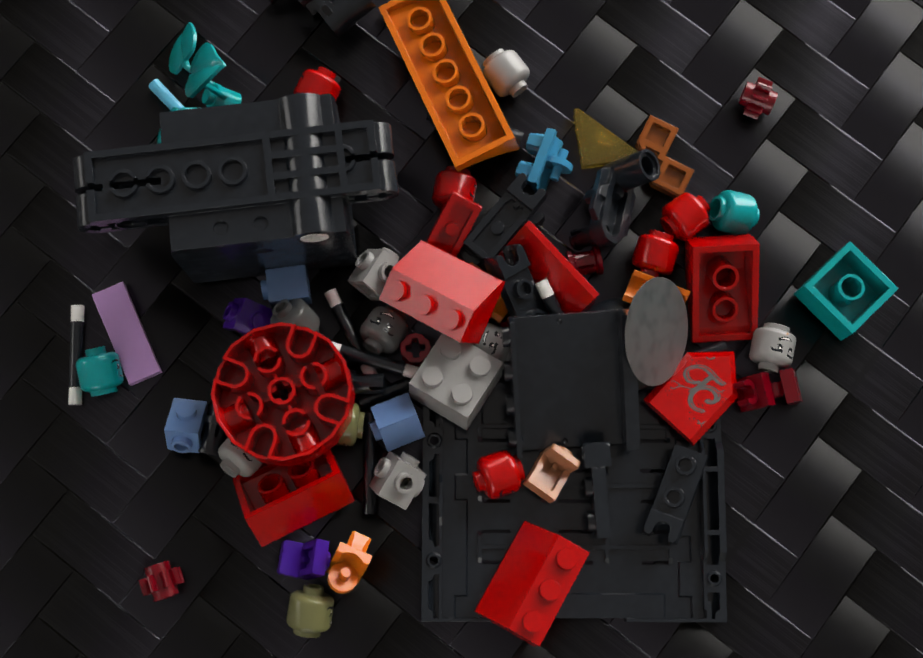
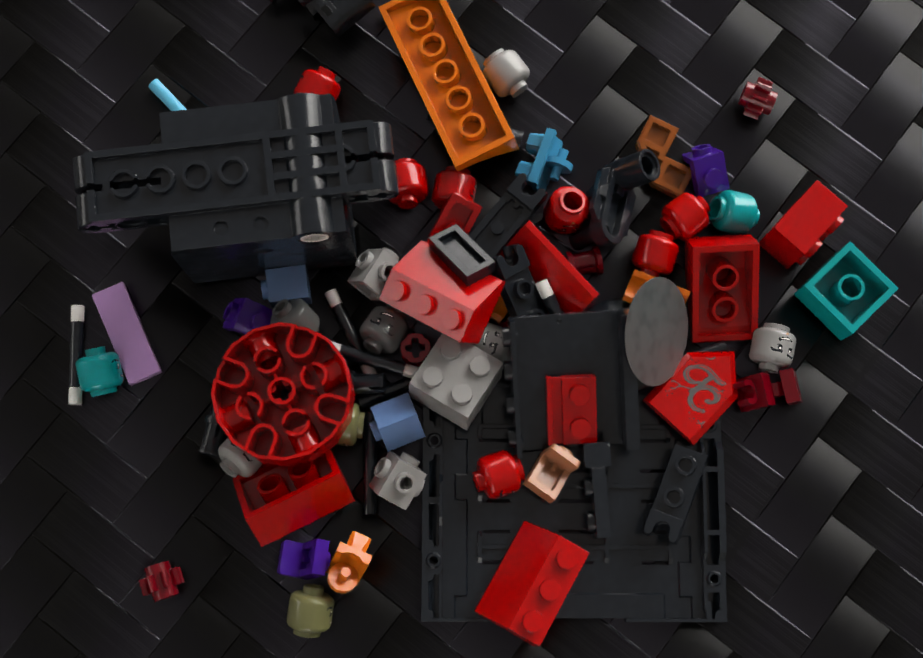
teal plant [157,22,242,144] -> none
medium blue bracket [164,398,208,453] -> none
clear yellow tile [573,108,638,169] -> none
none -> red head [388,158,428,209]
none -> tile [428,224,496,286]
none -> red head [544,186,590,235]
none -> red plate [545,374,597,445]
none -> dark purple bracket [682,144,730,197]
none -> red brick [759,180,848,269]

